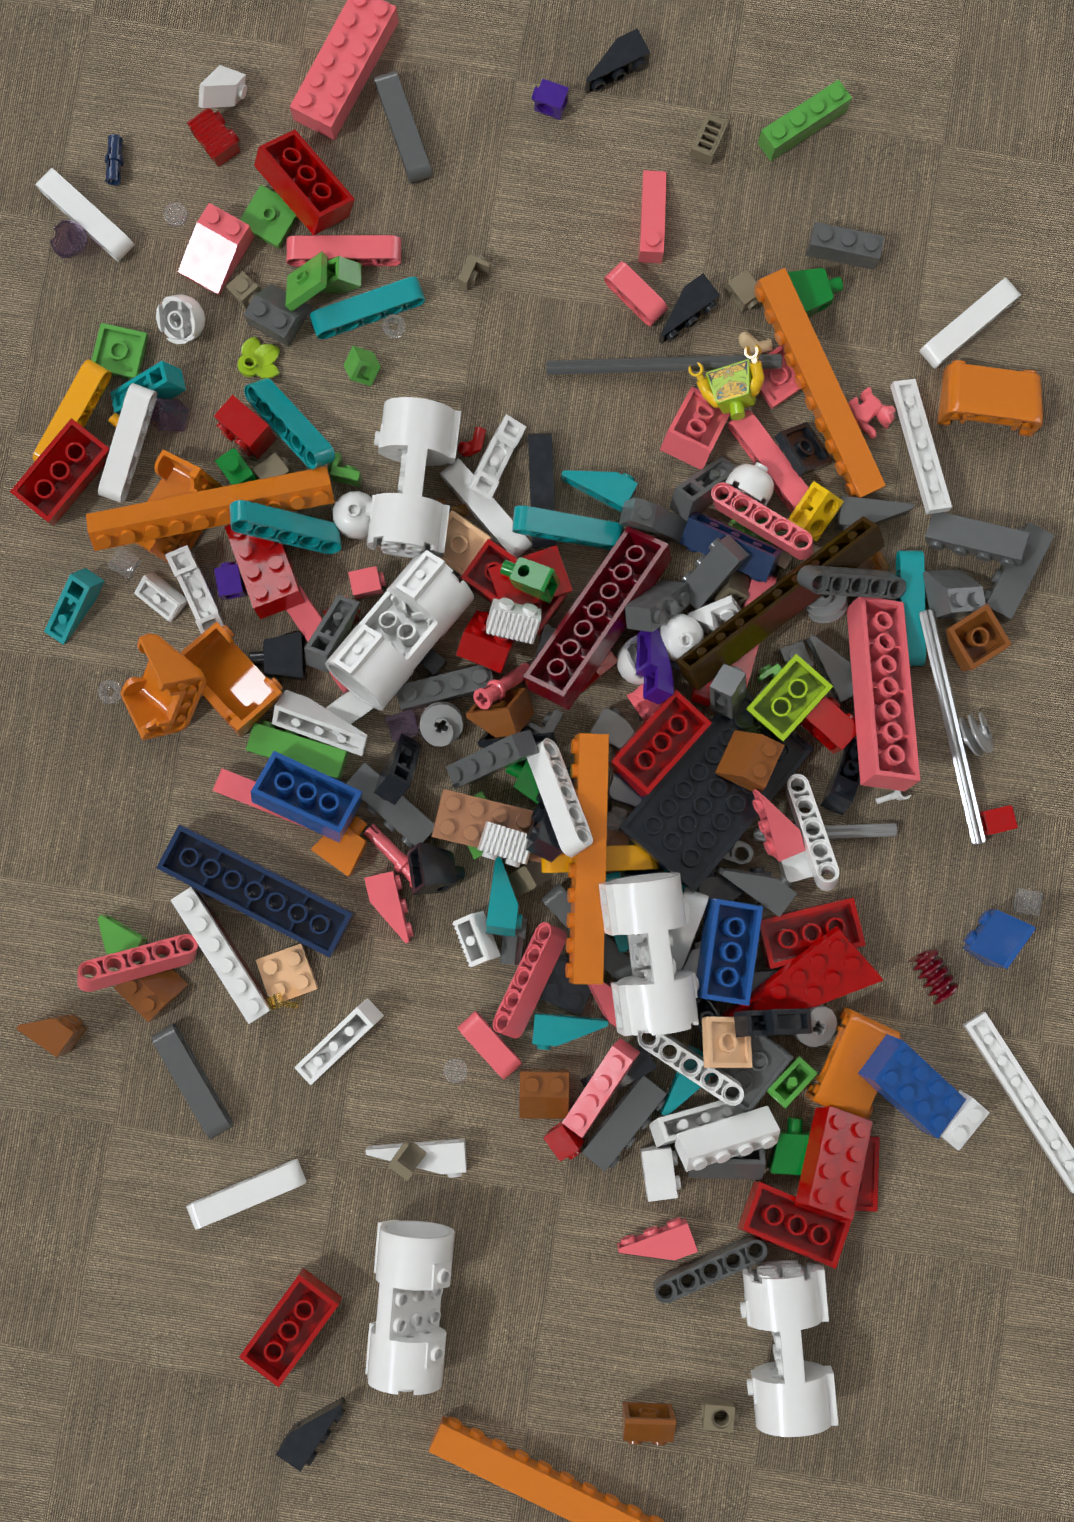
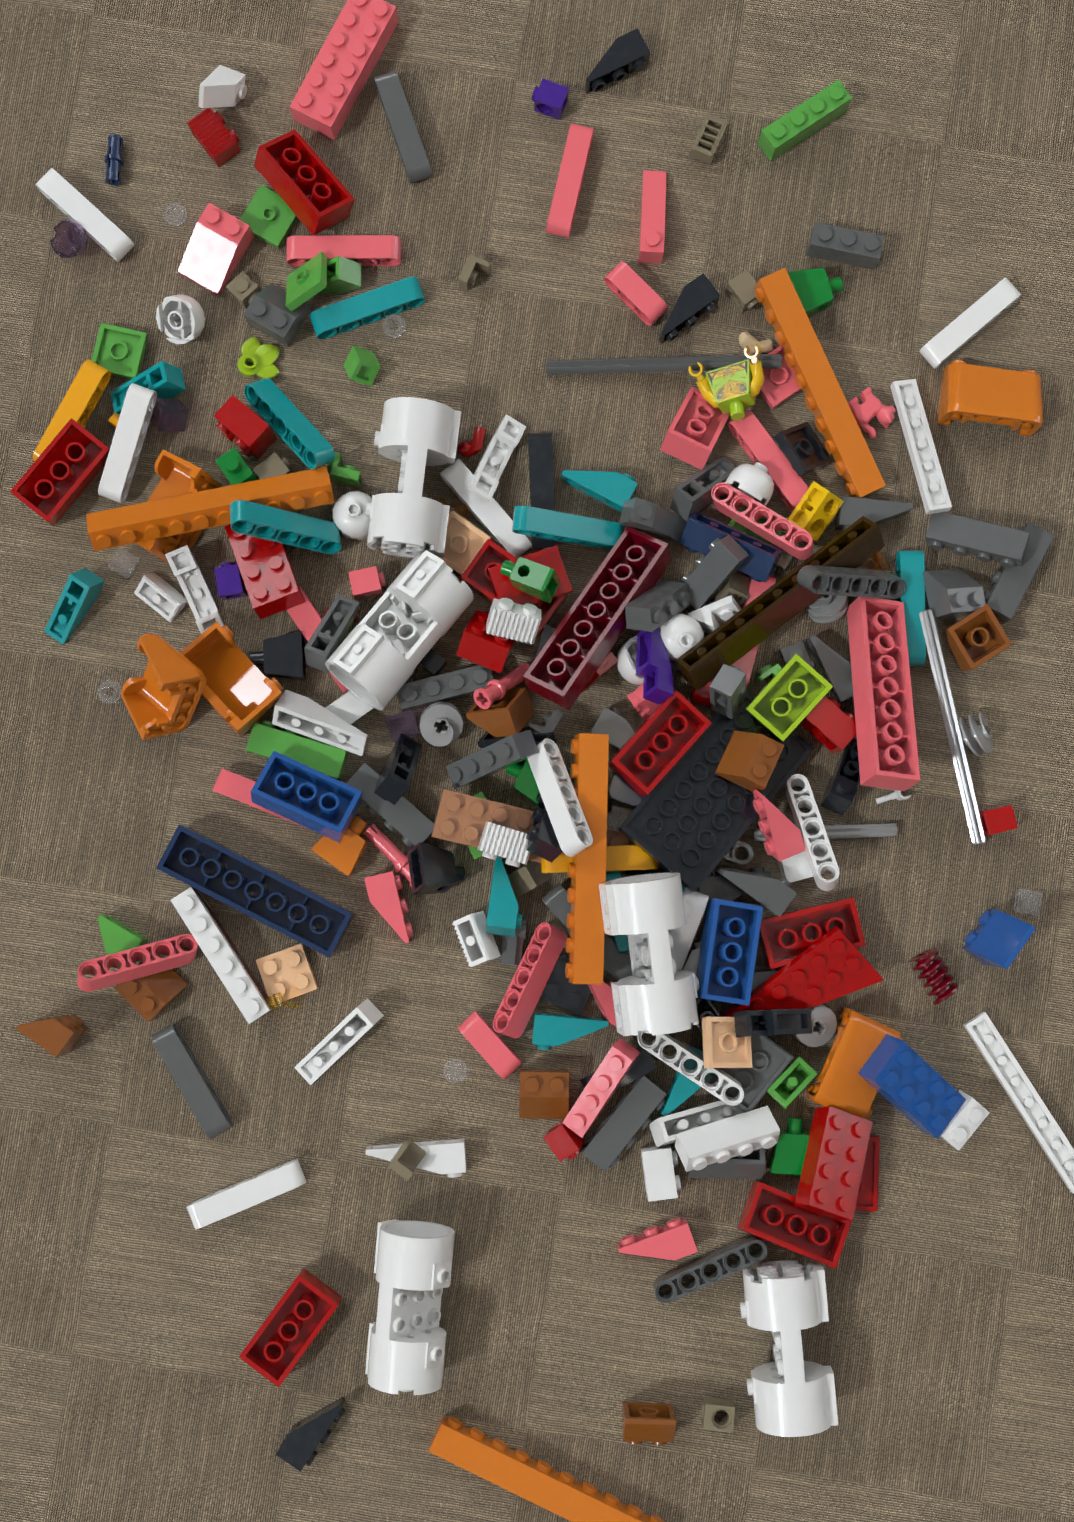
none -> coral beam [546,123,594,238]

